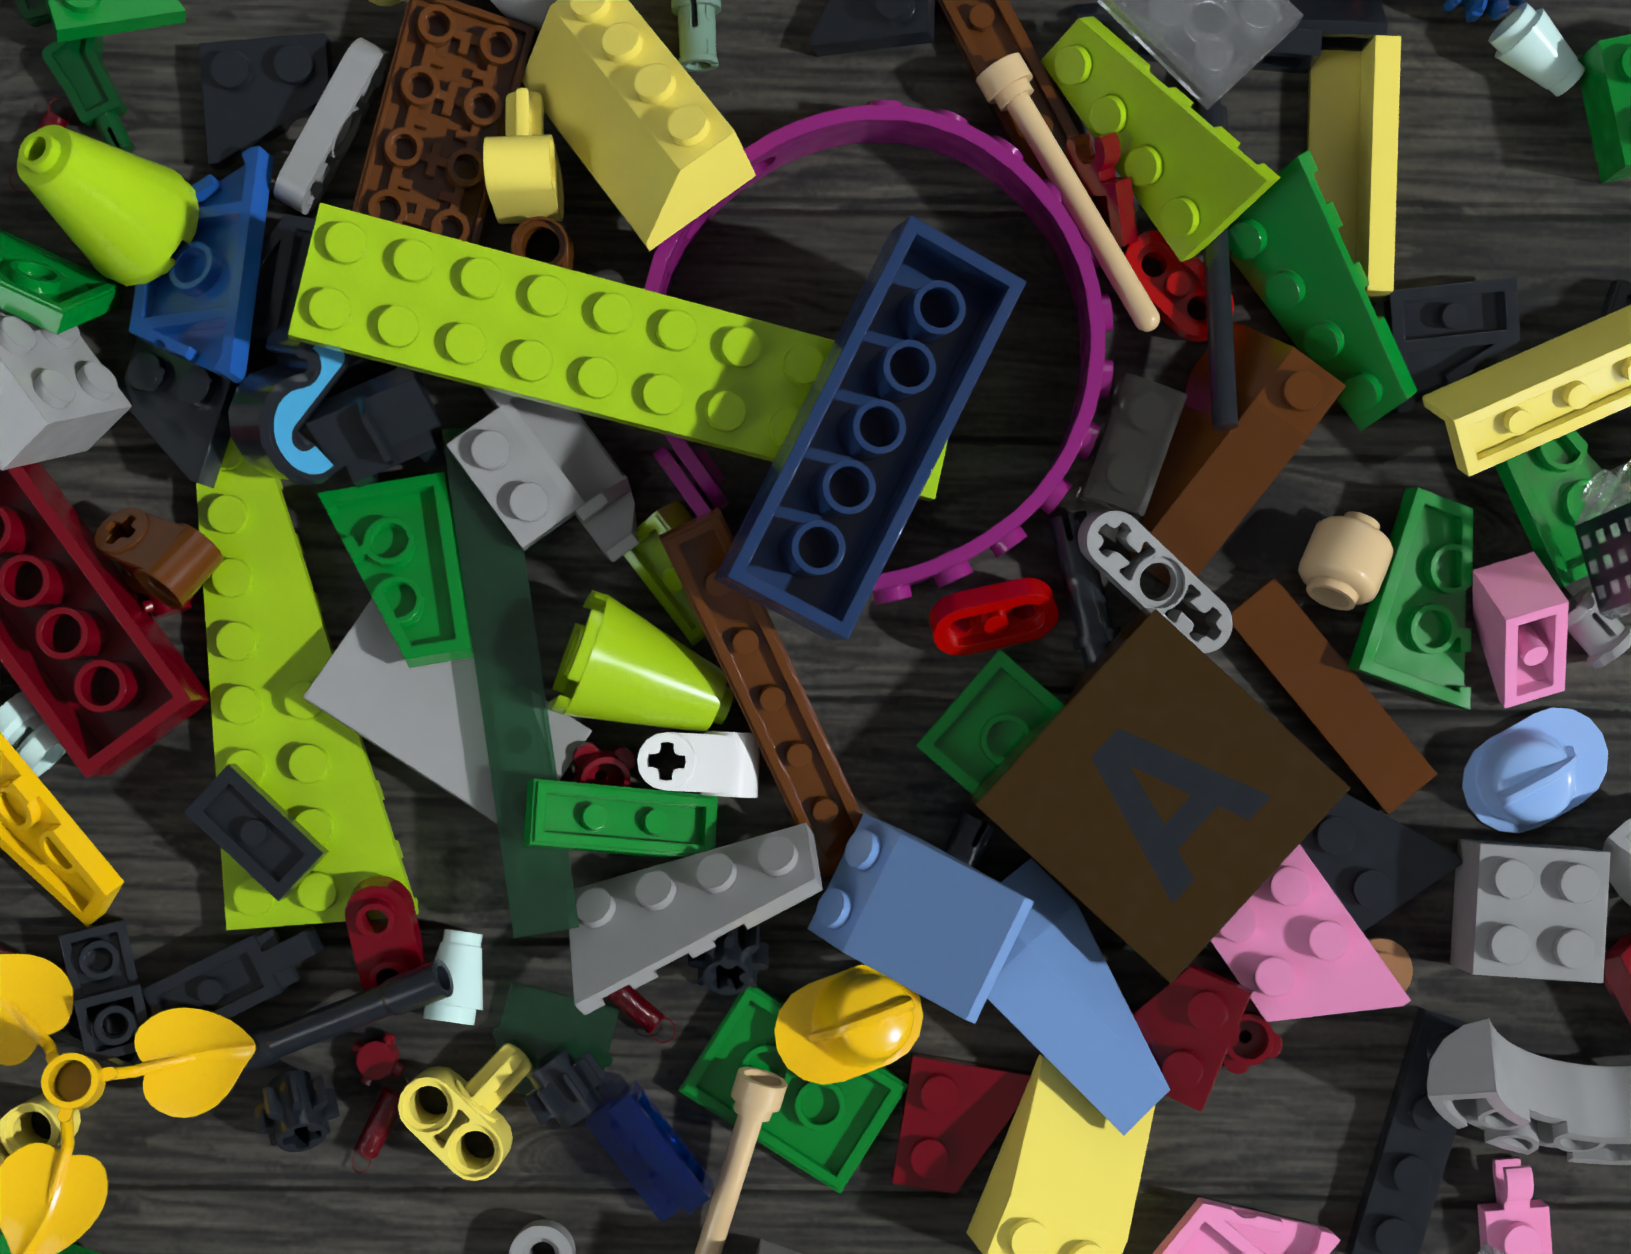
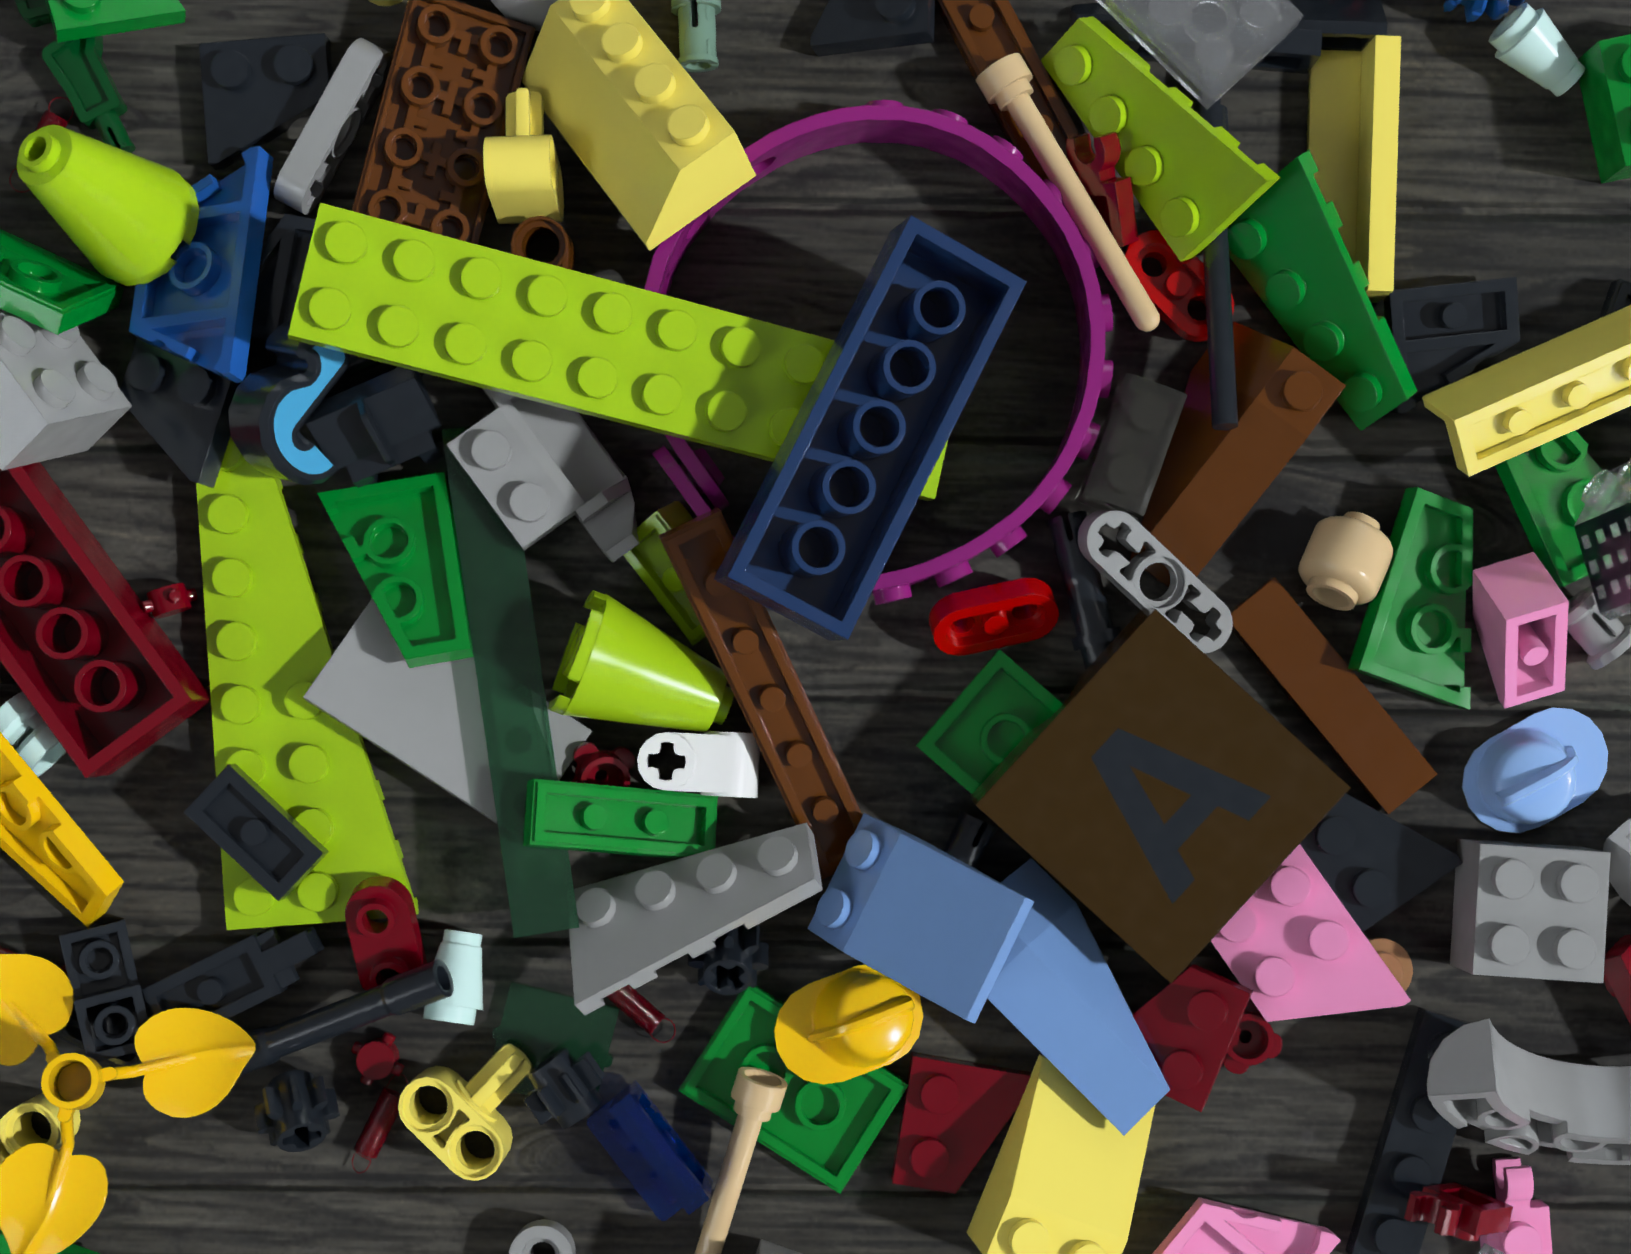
reddish brown piece [94,508,223,610] -> none
none -> dark red plate [1404,1182,1513,1241]

